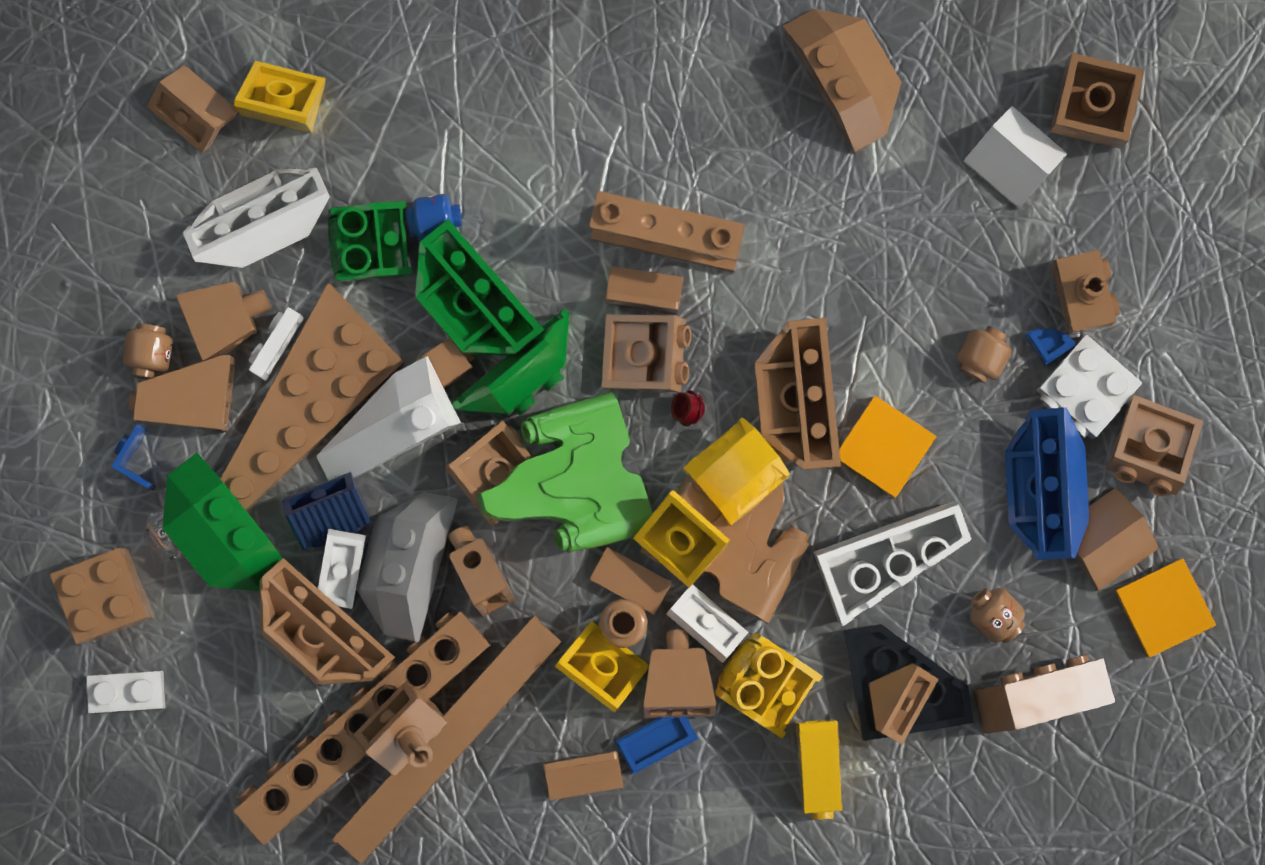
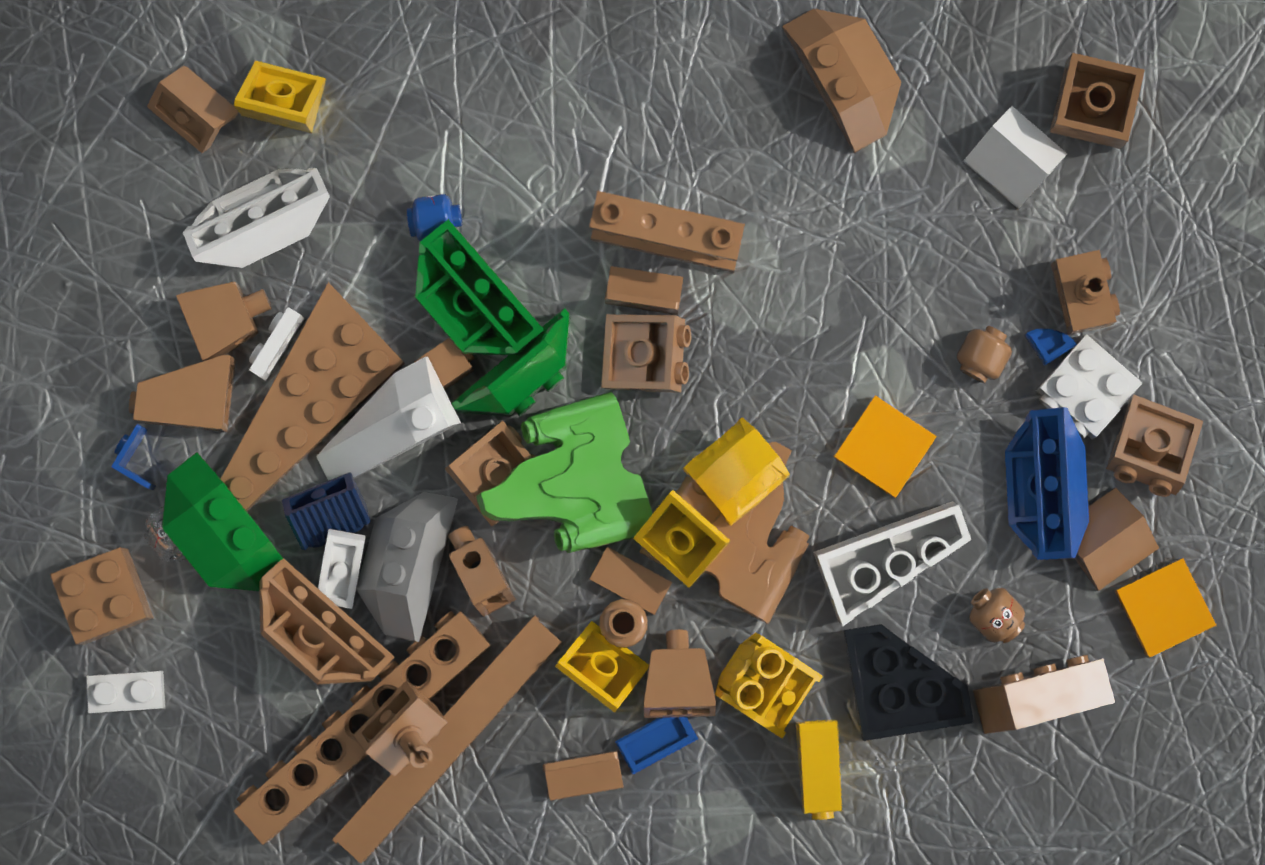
medium nougat head [121,323,173,379] -> none
green slope [328,201,413,283] -> none
white plate [666,585,749,663] -> none
dark red plate [671,390,705,427] -> none
medium nougat wedge [754,317,841,470] -> none
medium nougat slope [869,663,938,745] -> none

